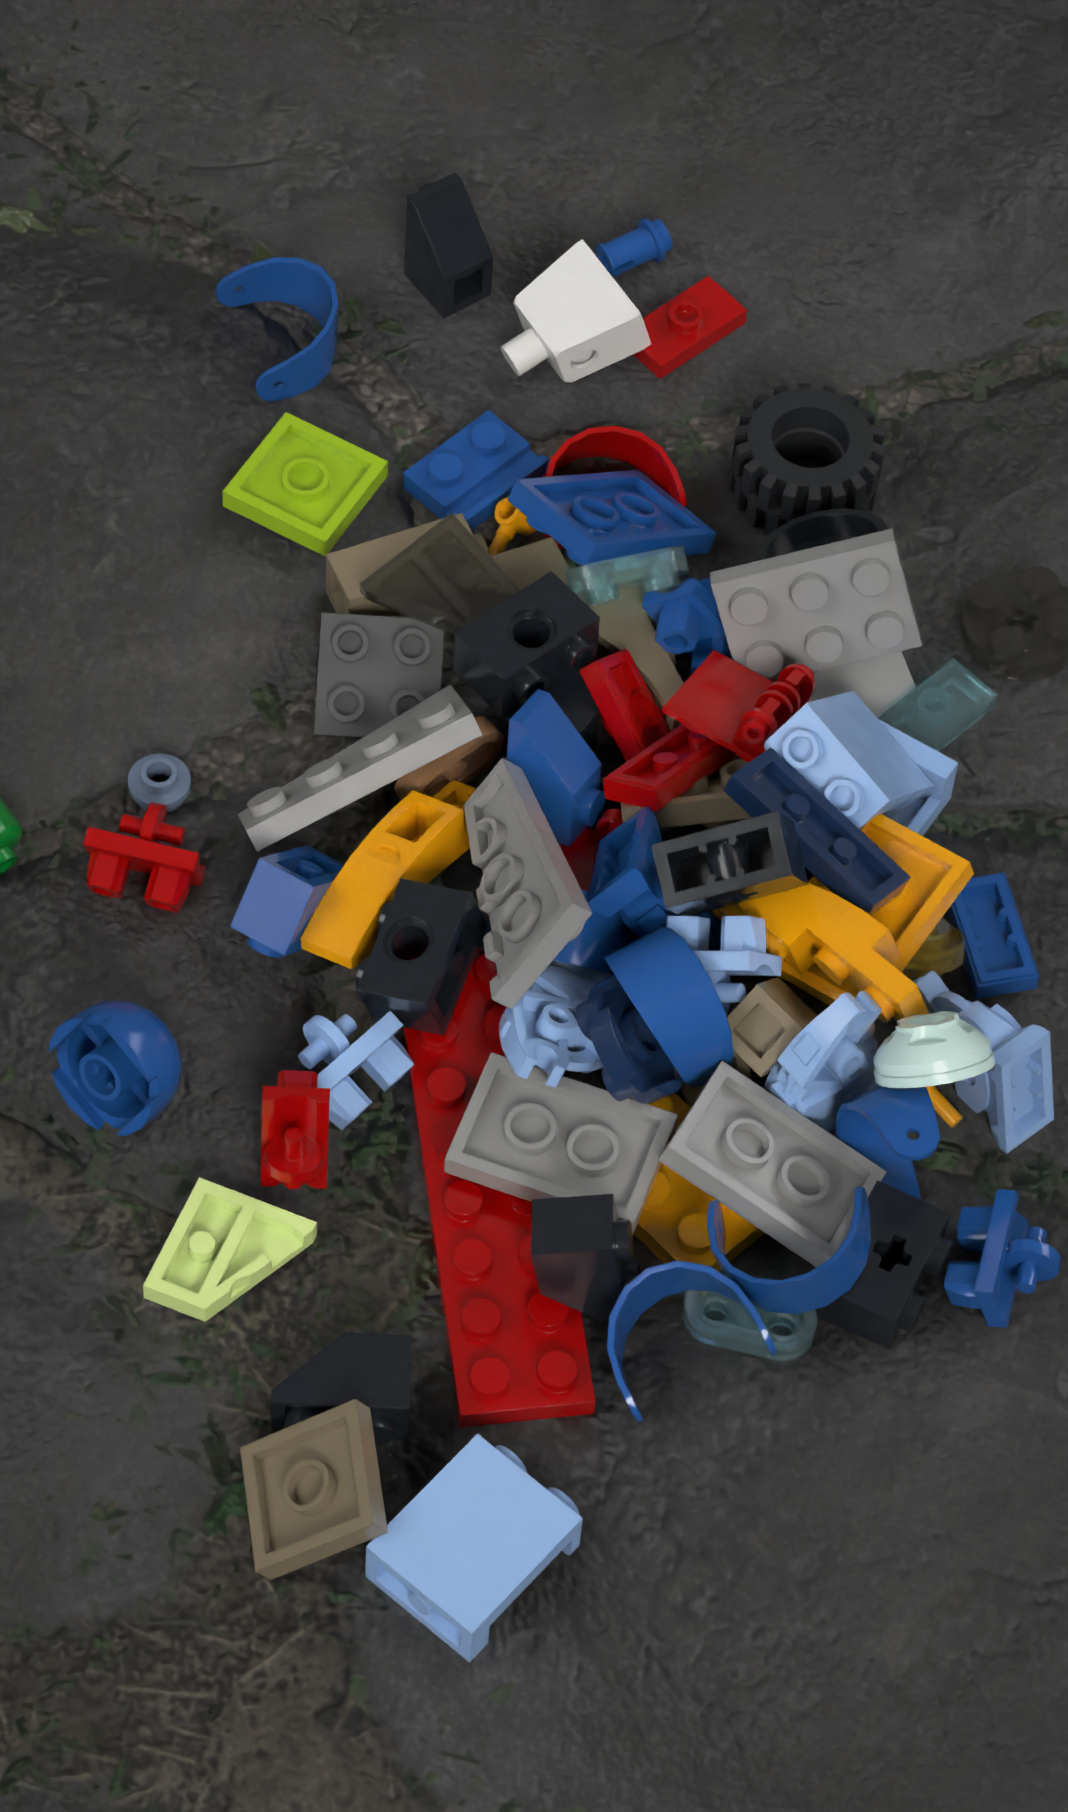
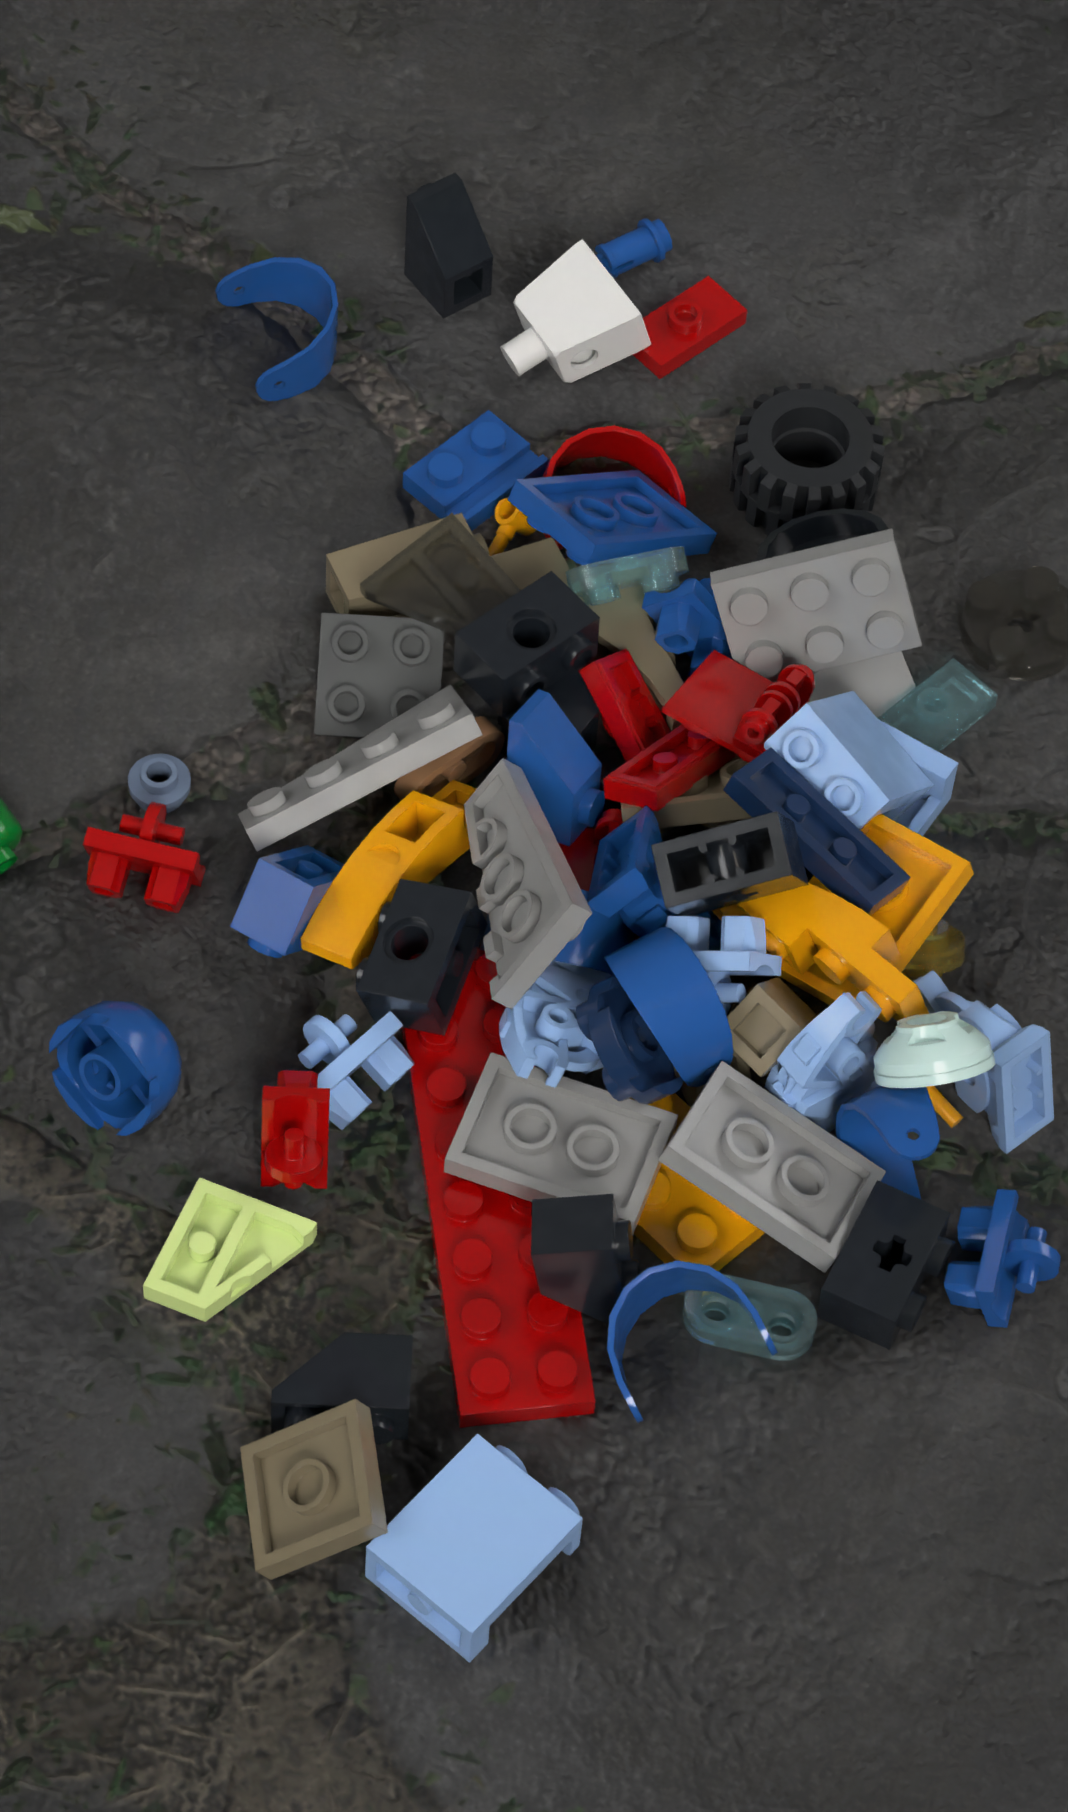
lime plate [222,412,388,557] -> none
blue piece [707,1187,871,1314] -> none
blue plate [947,872,1039,999] -> none

